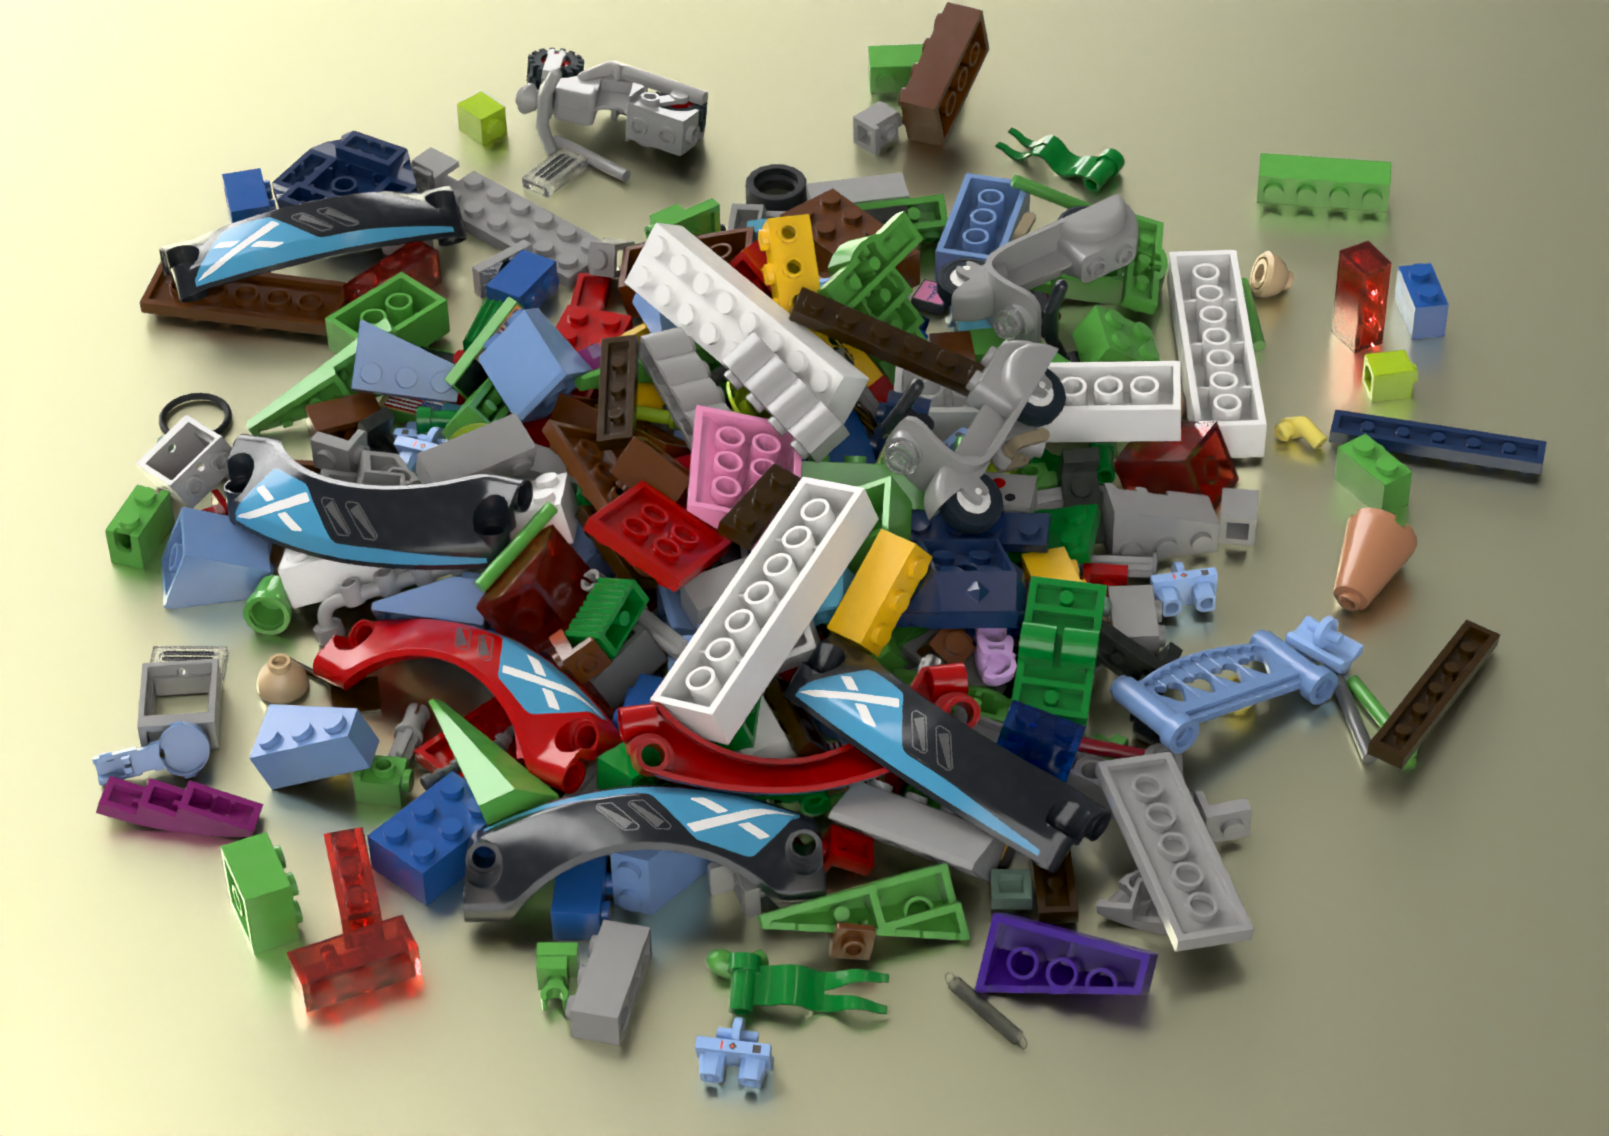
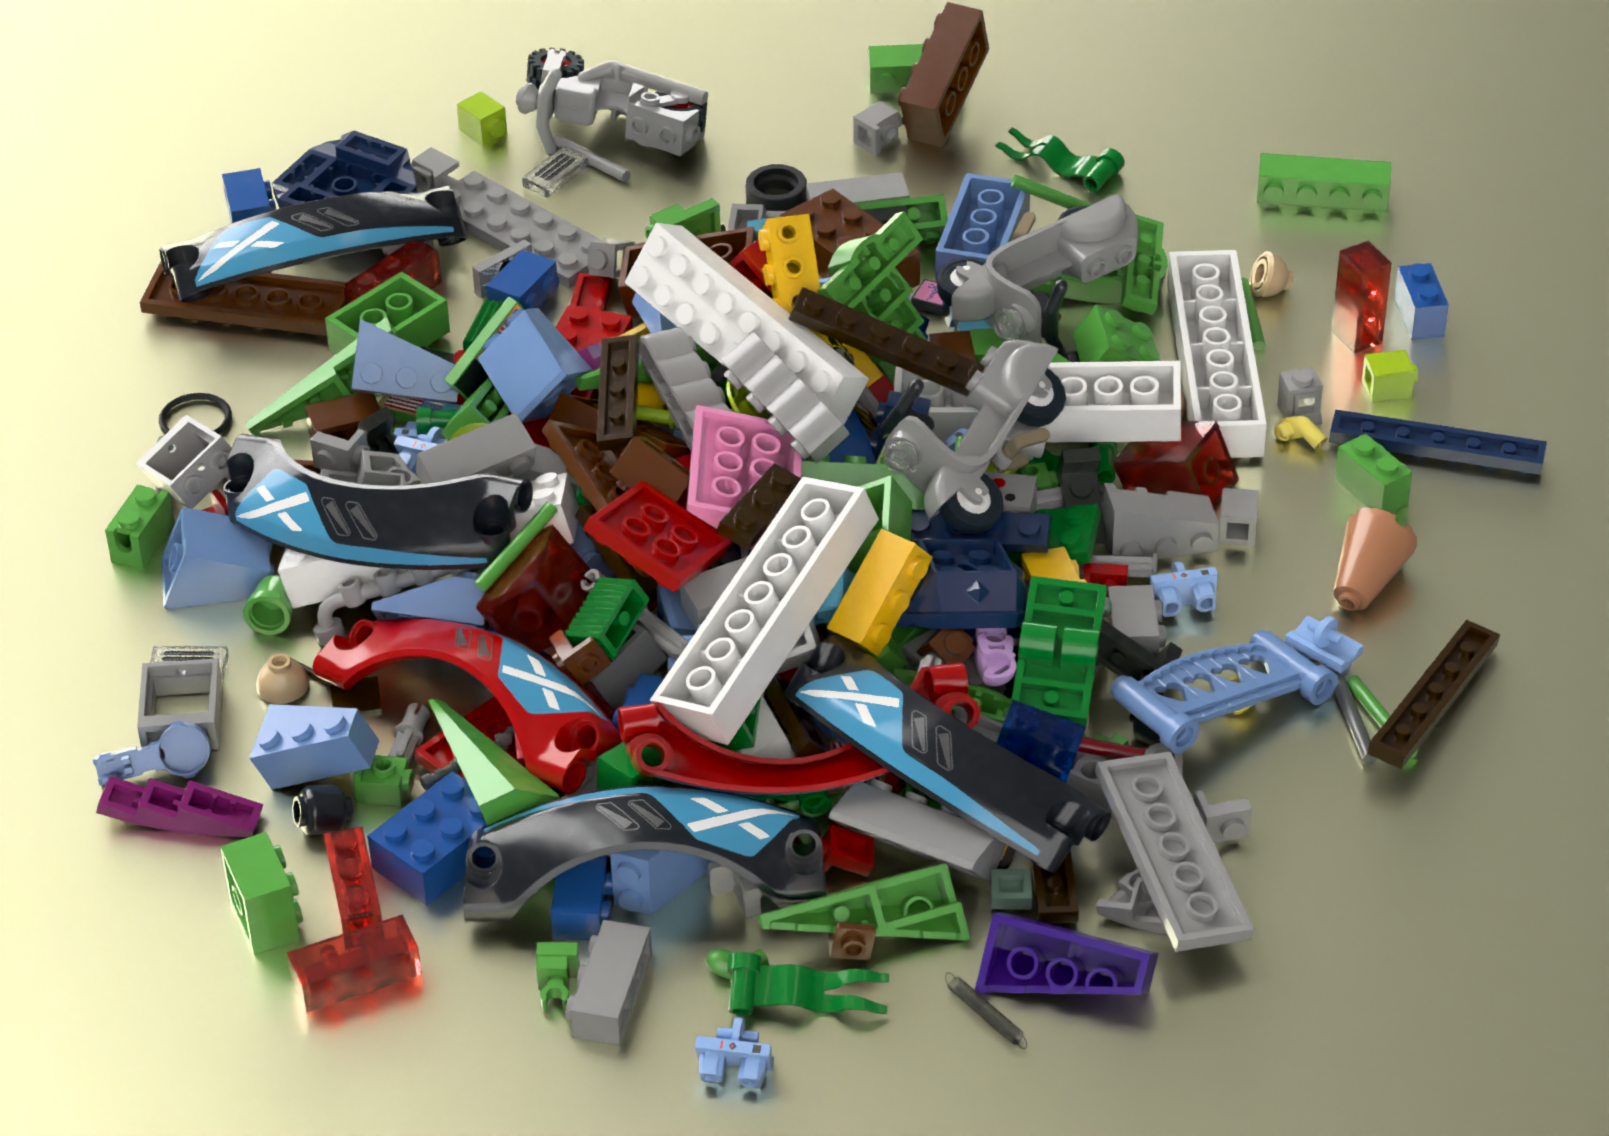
none -> black head [292,784,353,836]
none -> light grey window [1277,367,1323,425]

